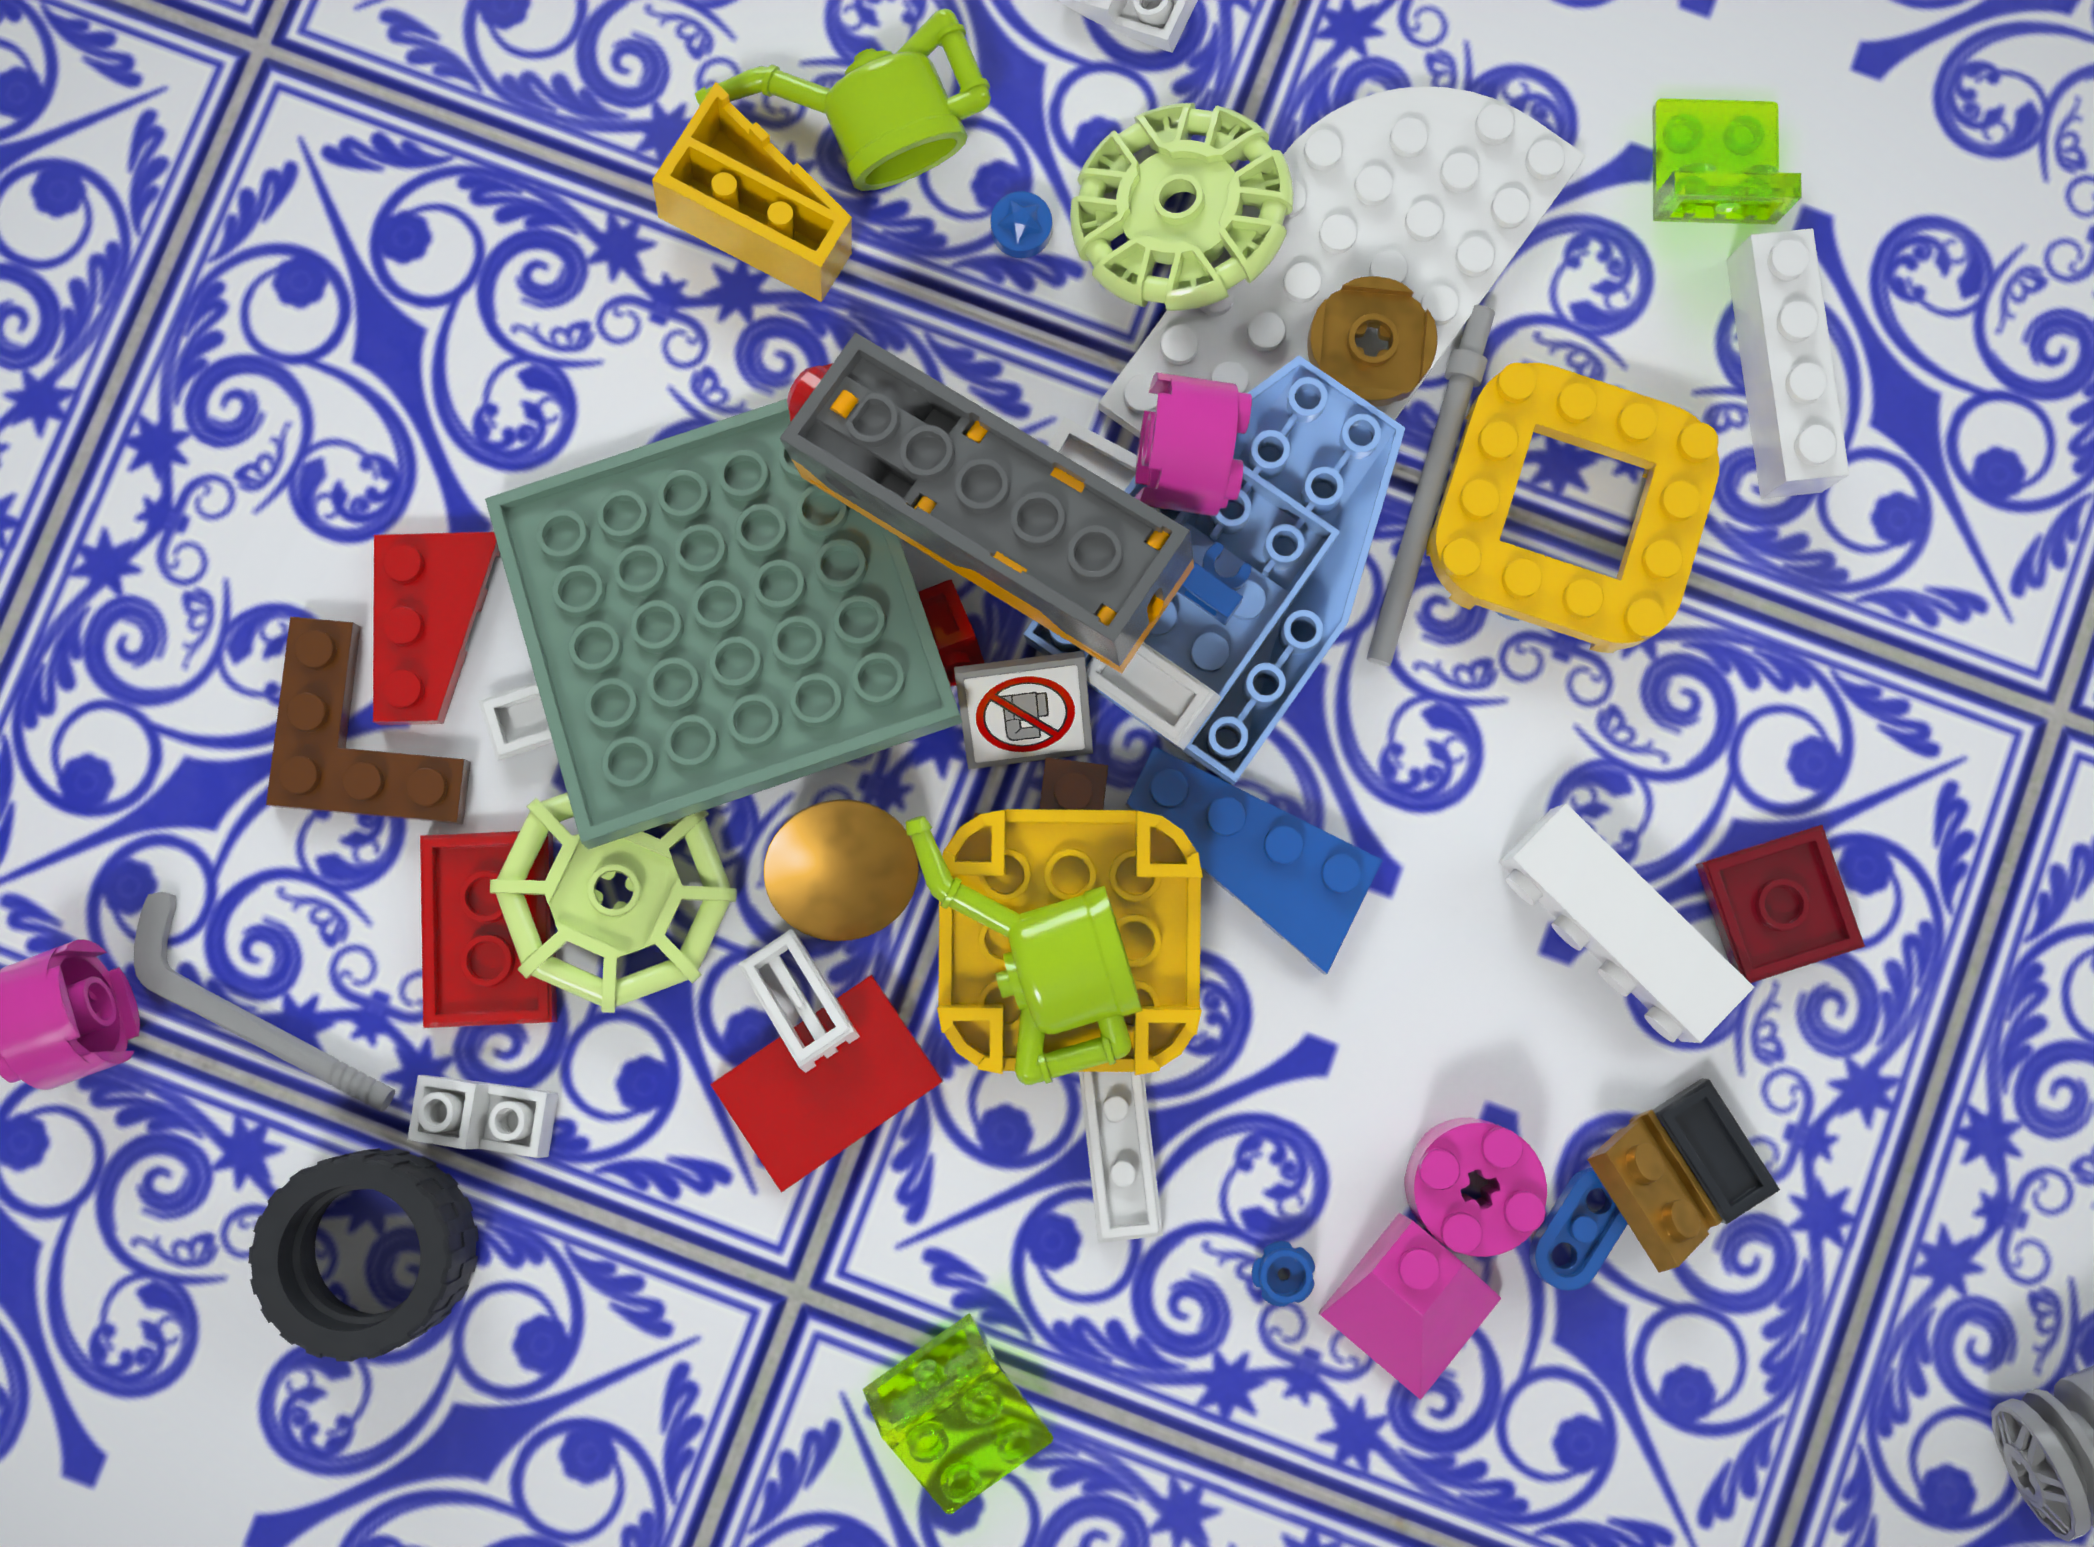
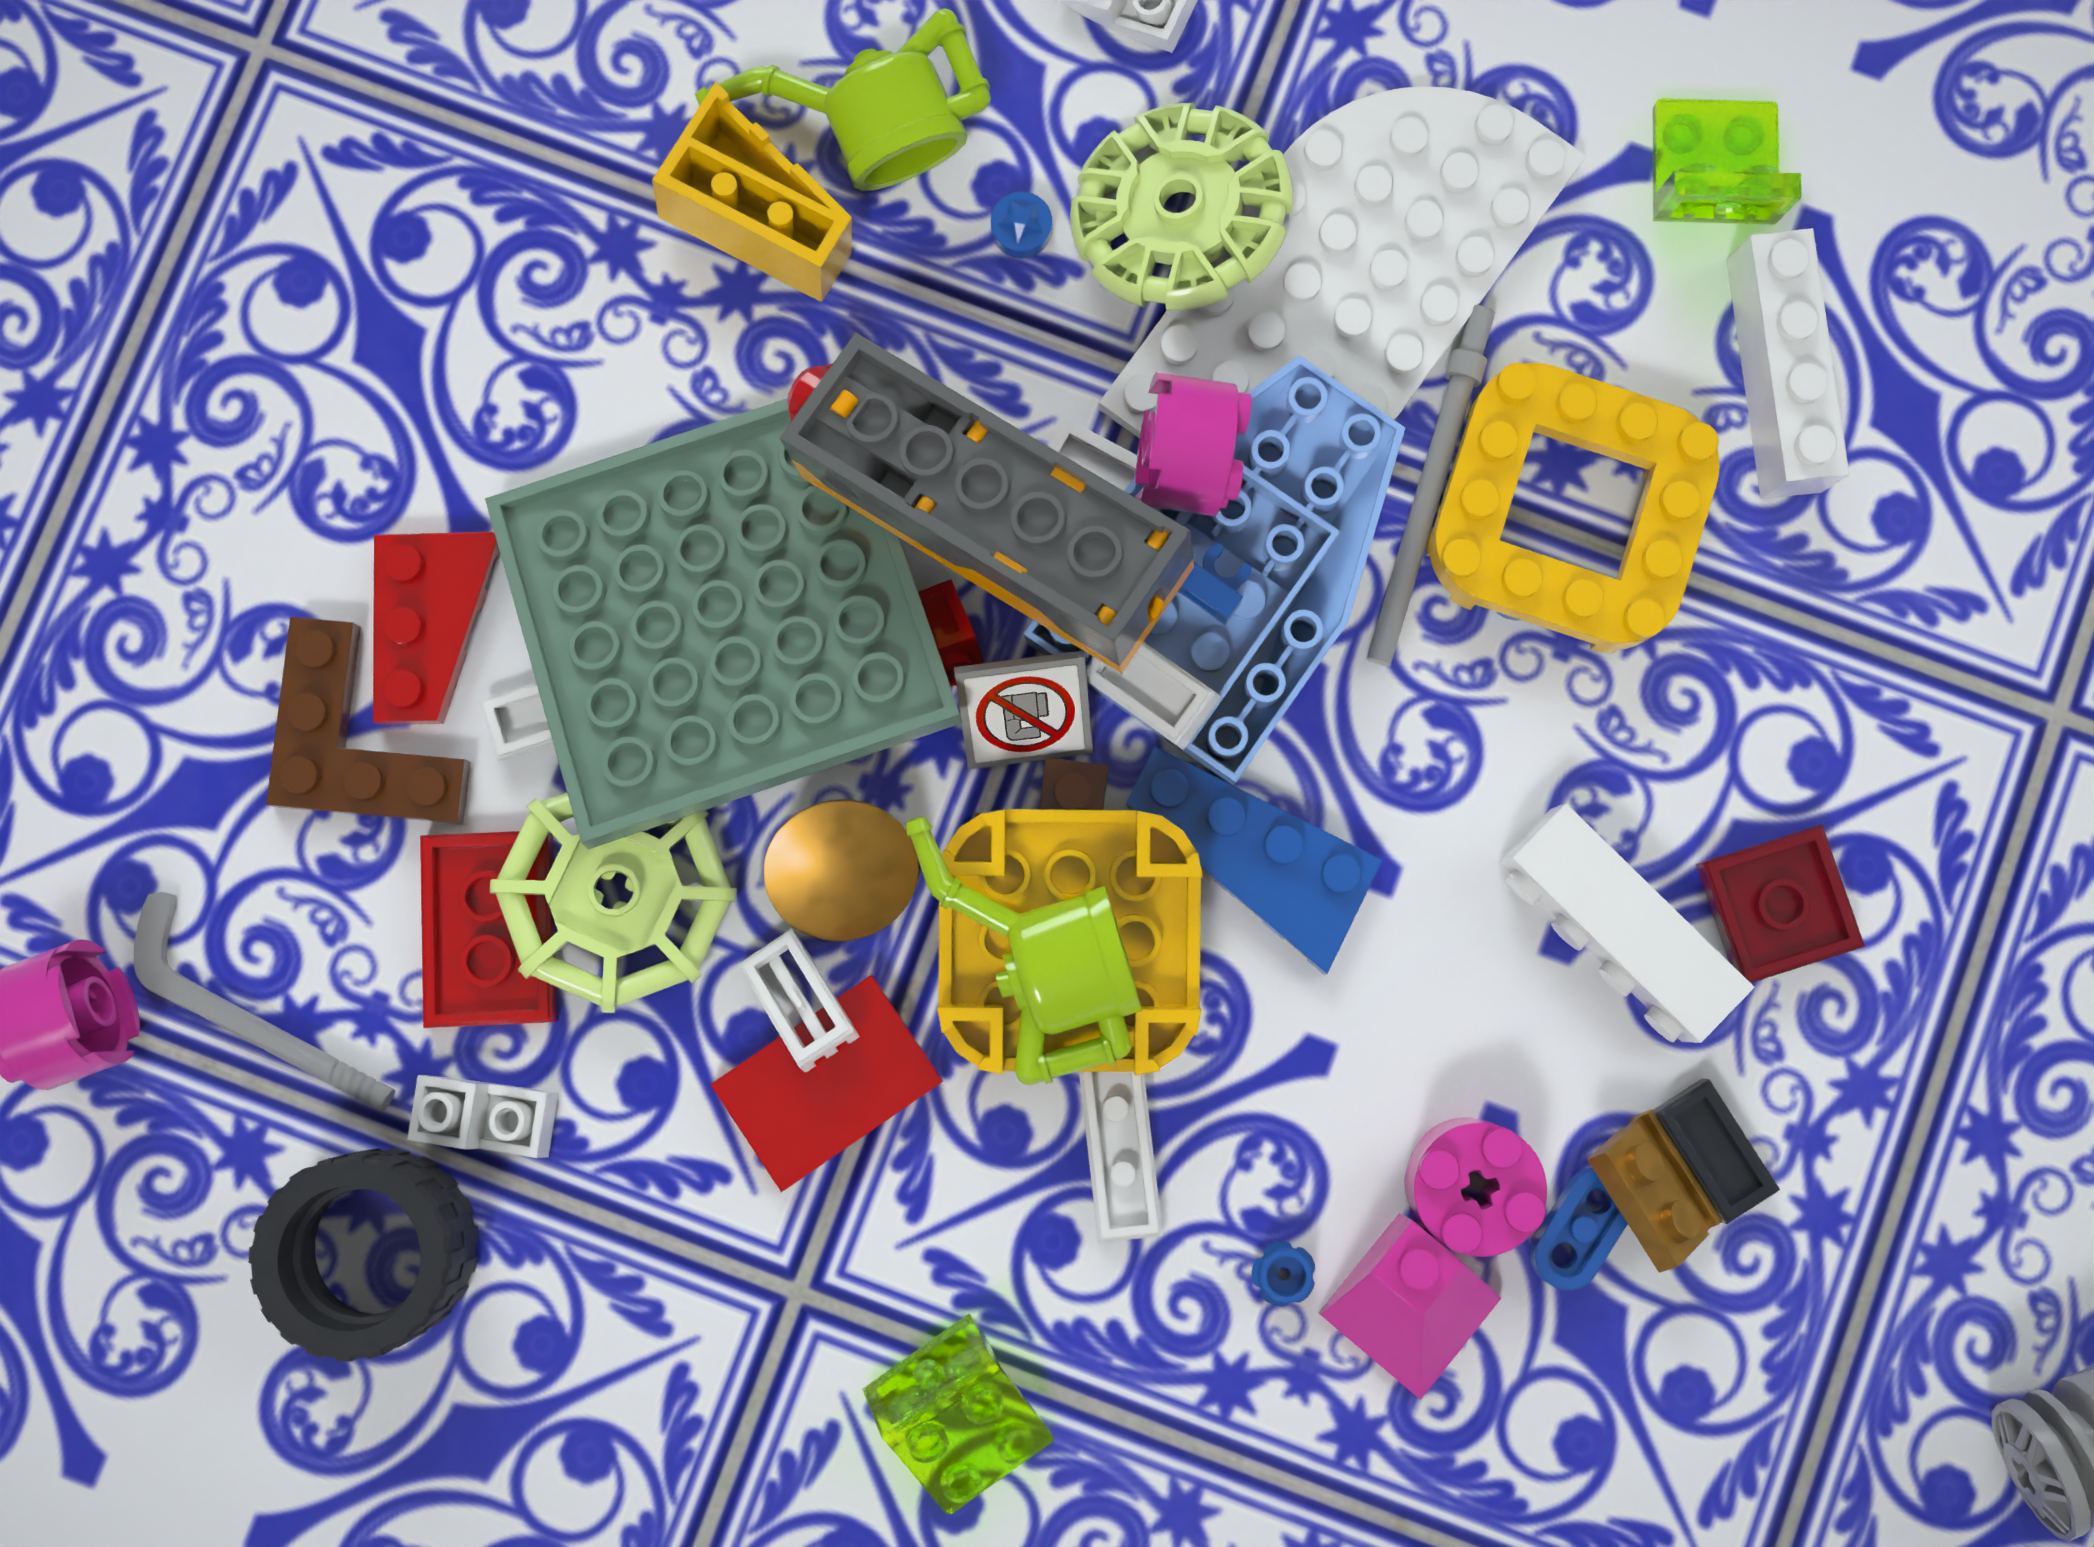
pearl gold plate [1307,276,1438,407] -> none

